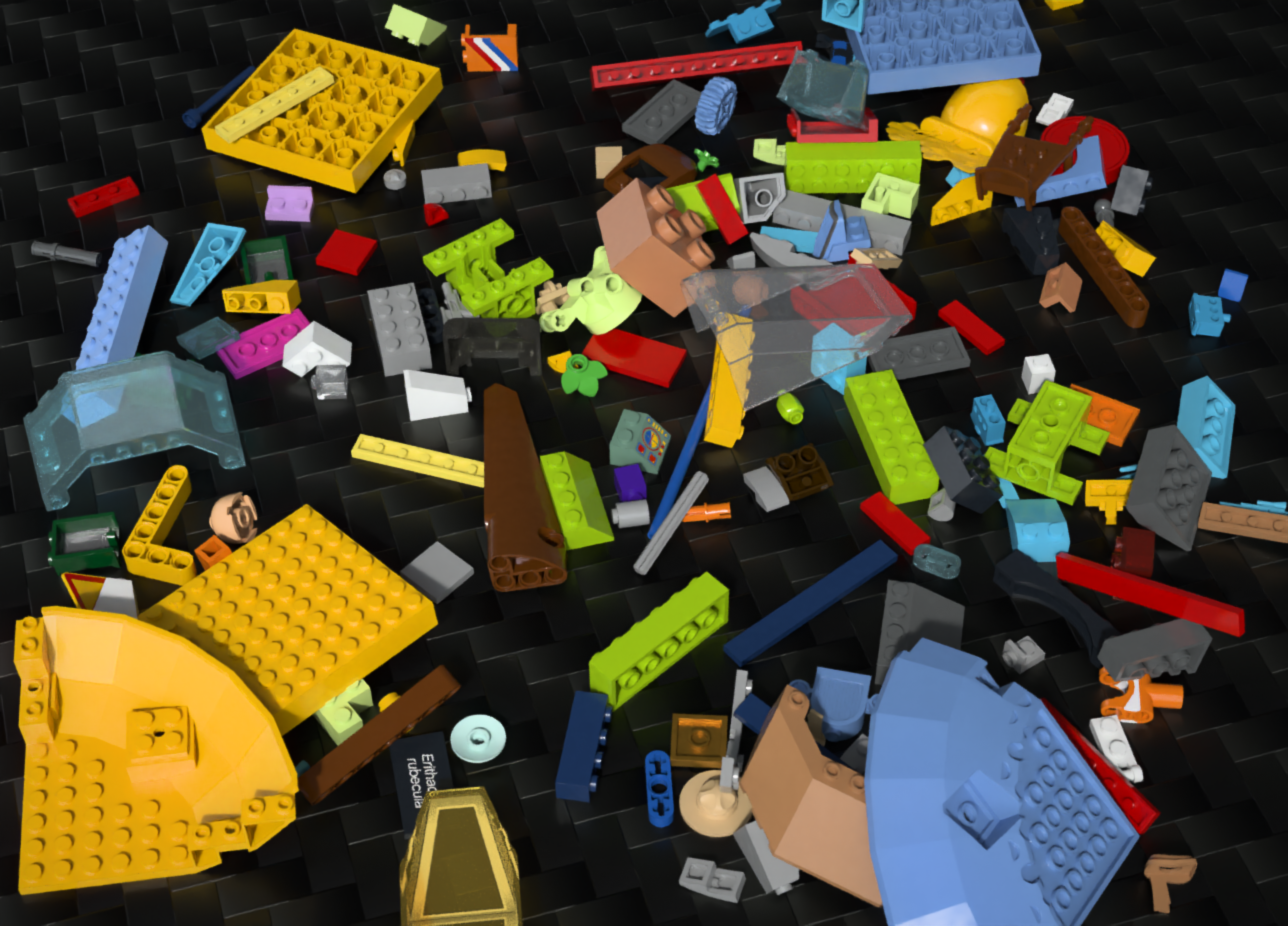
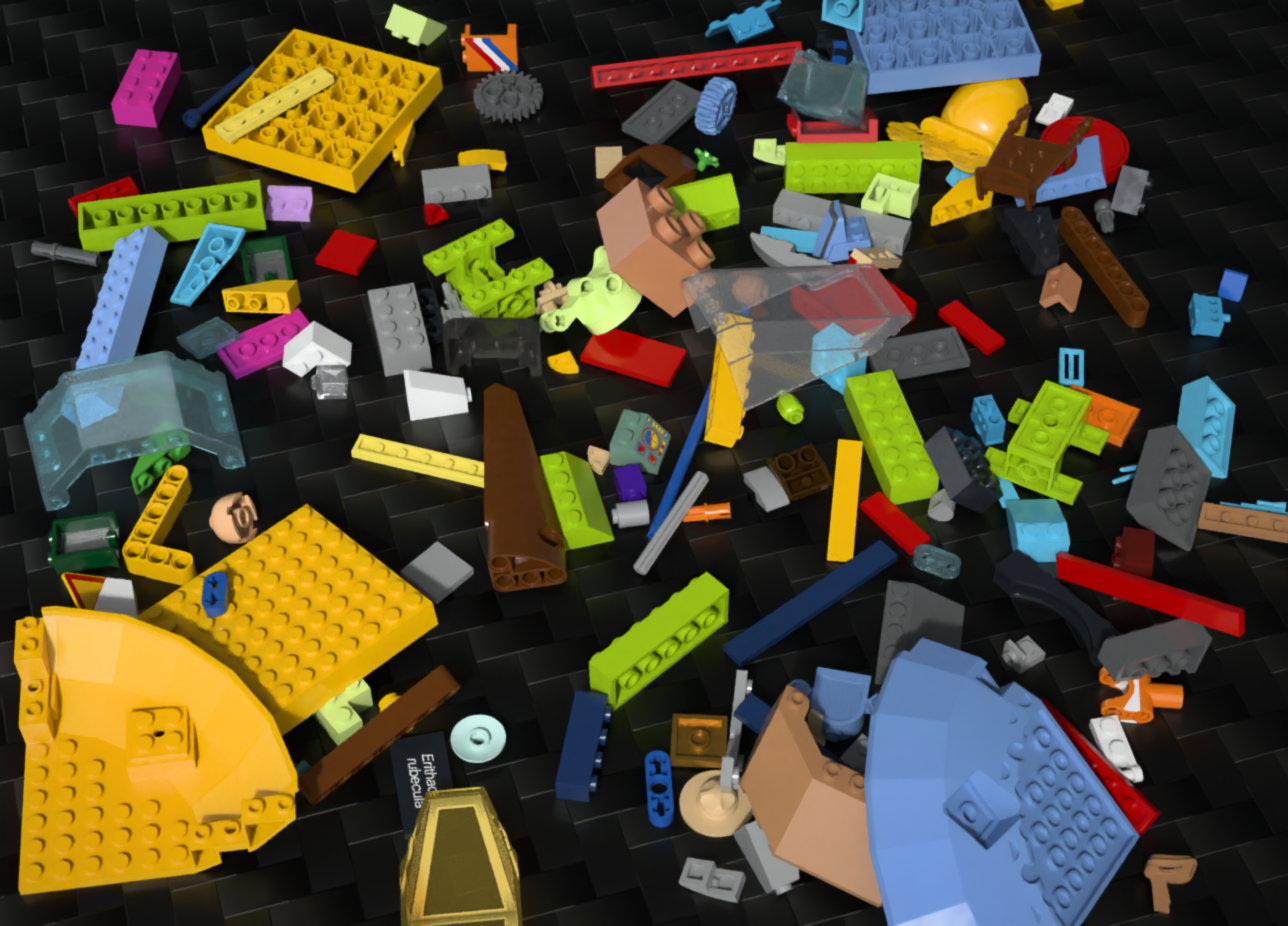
orange brick [194,535,232,571] -> none
light grey tile [384,169,407,190] -> none
bright green plate [561,354,608,397] -> none
red tile [695,173,748,245] -> none
light grey slope [727,251,755,275] -> none
light grey slope [733,172,786,224] -> none
white brick [1022,354,1056,394] -> none
yellow hinge [1085,480,1133,524] -> none
yellow slope [1095,220,1156,277] -> none
none -> lime brick [78,180,267,252]
none -> dark pink brick [111,49,182,128]
none -> bright green slope [131,421,192,495]
none -> blue beam [201,572,230,617]
none -> dark grey gear [473,70,543,123]
none -> tan tile [588,445,610,475]
none -> yellow tile [827,439,863,562]
none -> medium azure tile [1058,348,1084,388]

